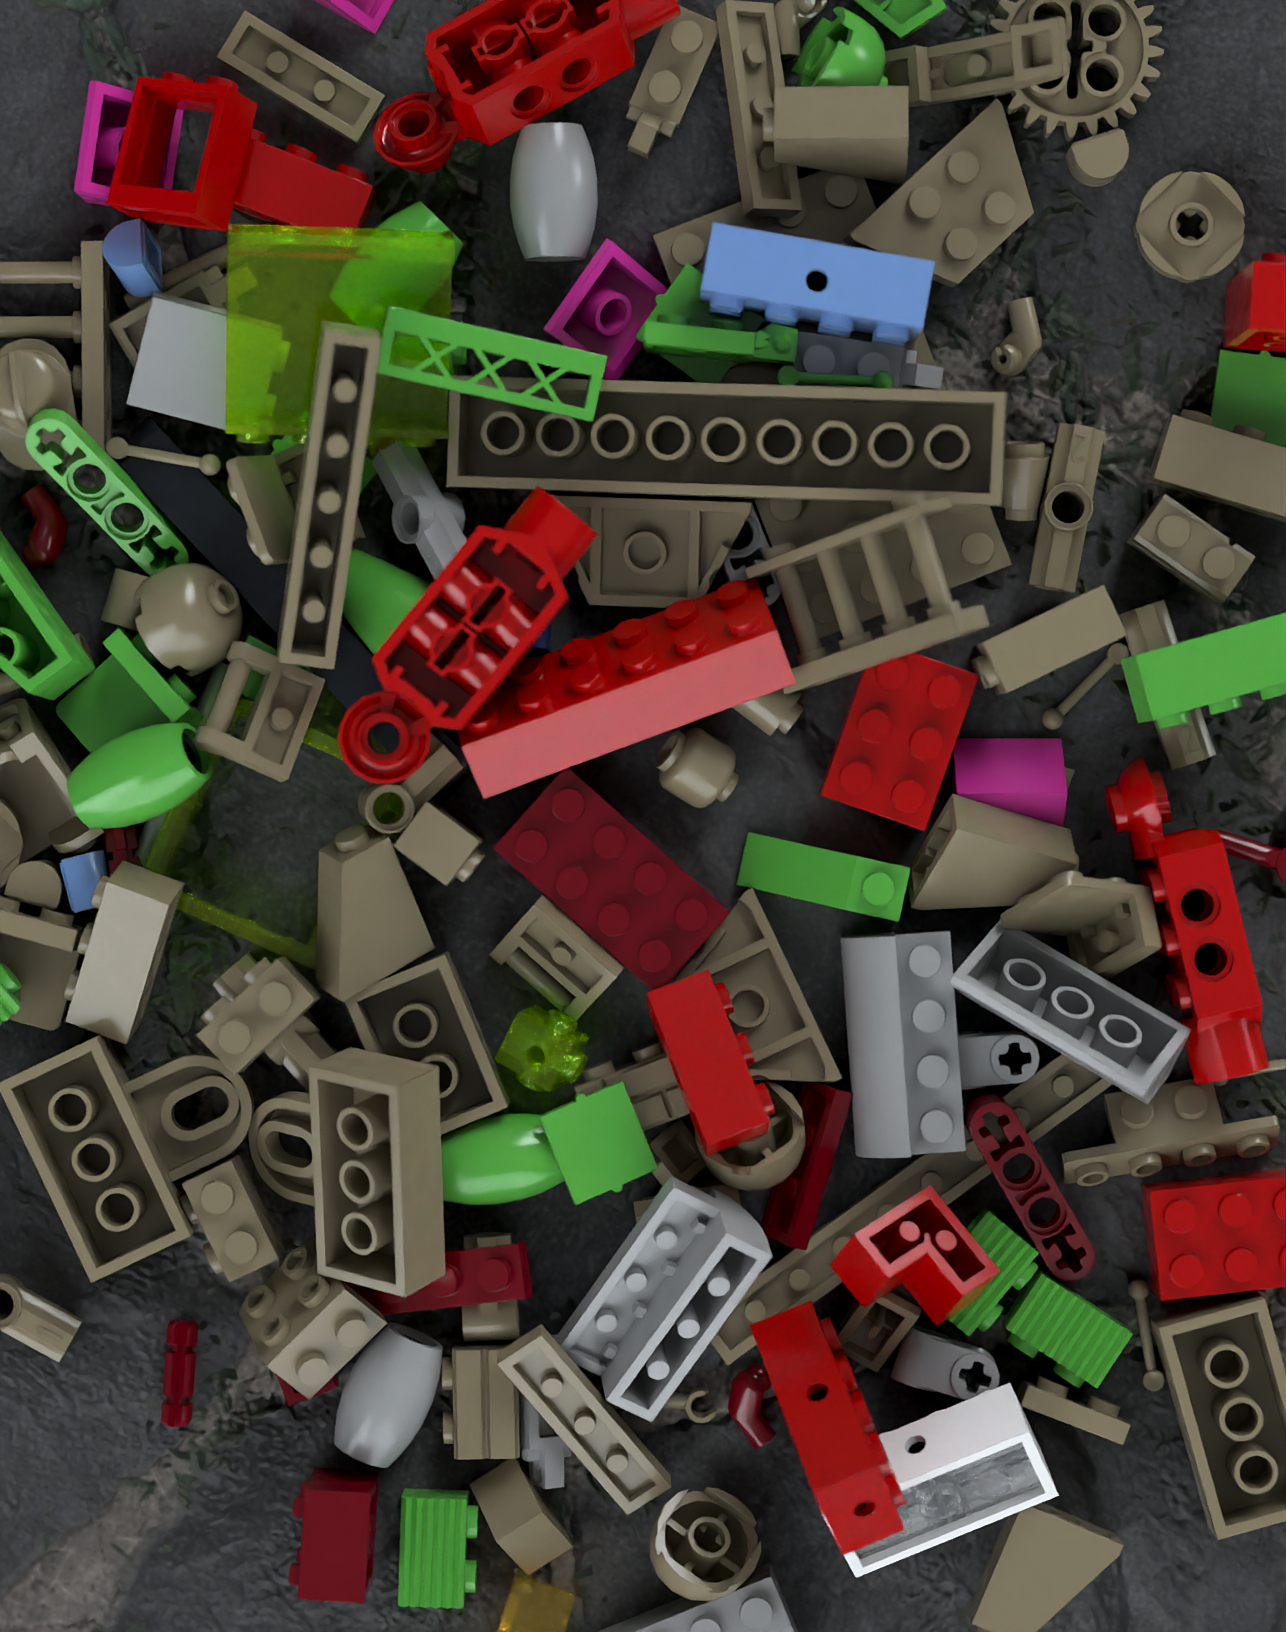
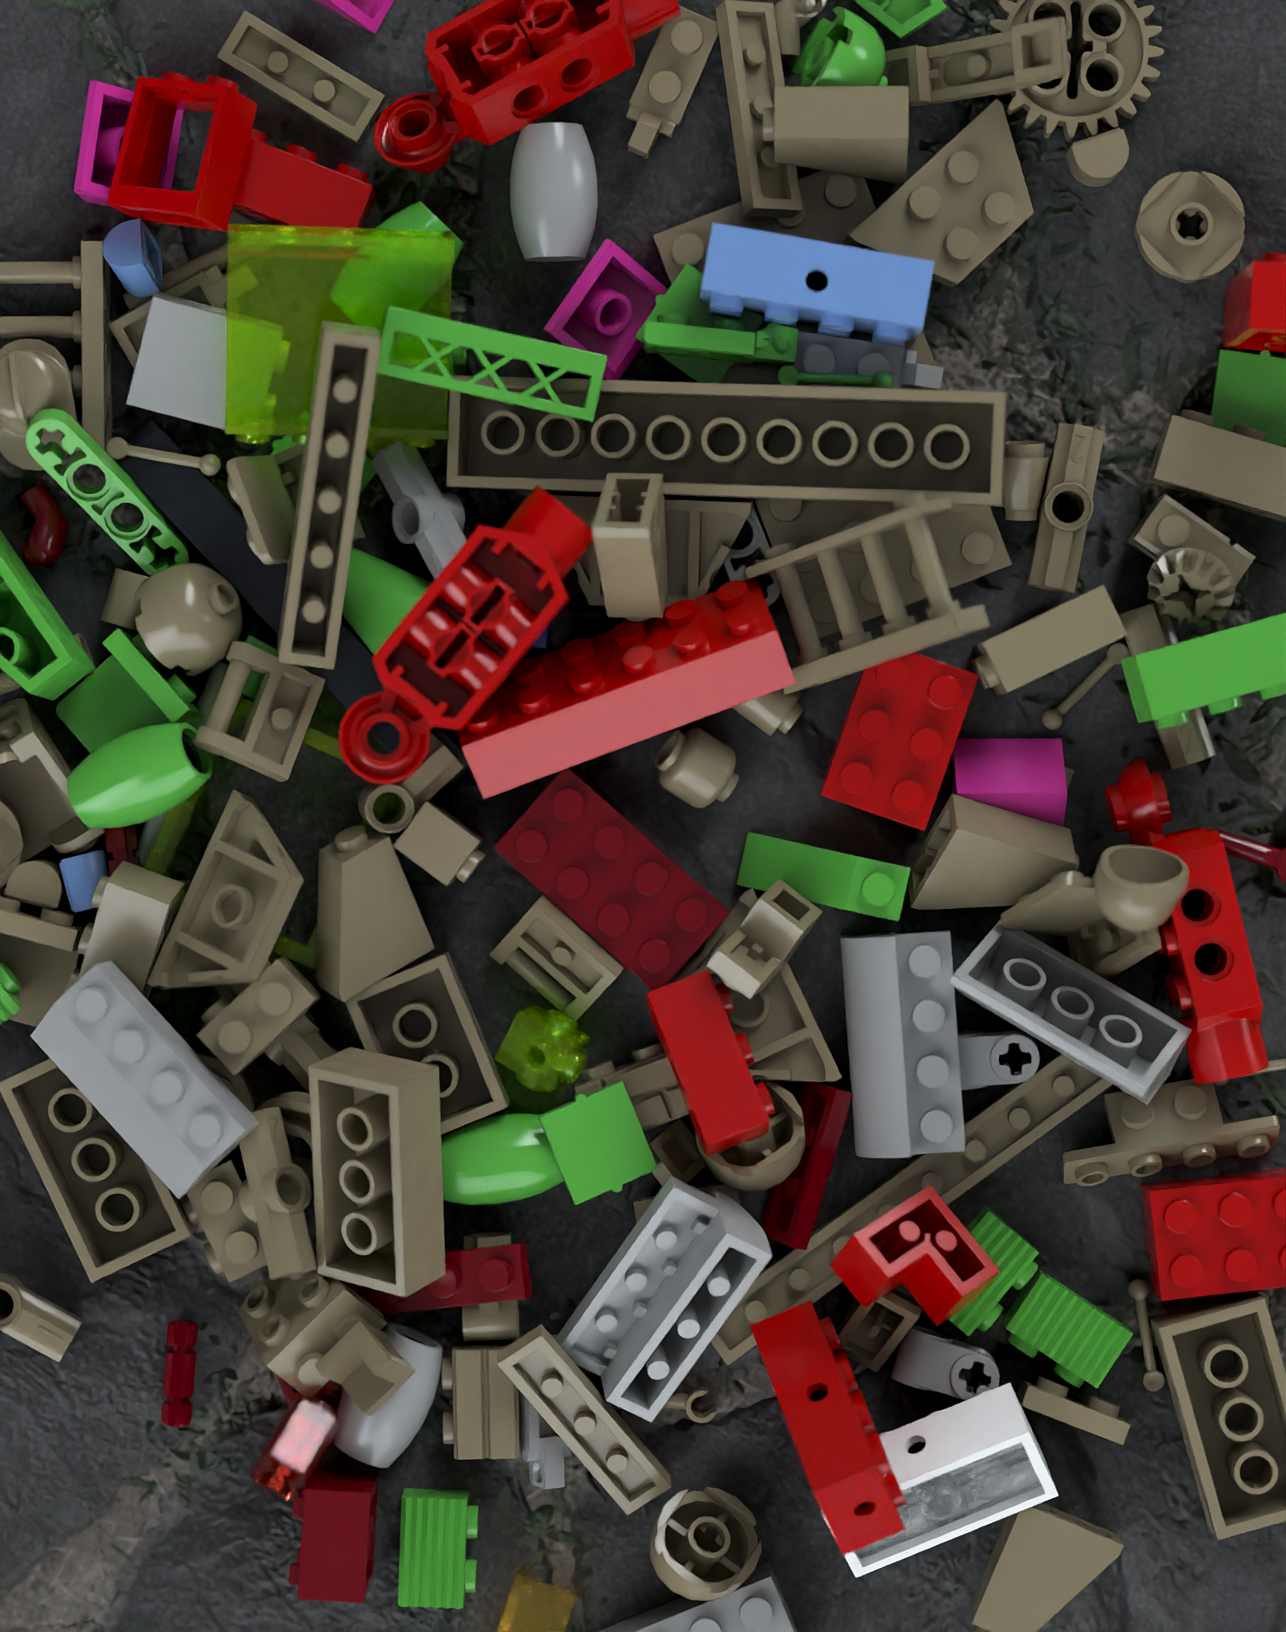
dark tan slope [469,1458,574,1575] -> none
dark red arm [728,1365,776,1449] -> none
dark red beam [964,1095,1095,1281] -> none
dark tan arm [991,297,1042,377] -> none
none -> light grey slope [30,960,260,1199]
none -> dark tan wing [146,790,304,990]
none -> dark tan piece [239,1107,318,1280]
none -> clear red brick [251,1397,340,1502]
none -> dark tan panel [315,1320,416,1415]
none -> dark tan slope [592,473,669,621]
none -> dark tan brick [707,879,823,999]
none -> dark tan hat [1094,845,1189,932]
none -> dark tan gear [1146,547,1235,629]

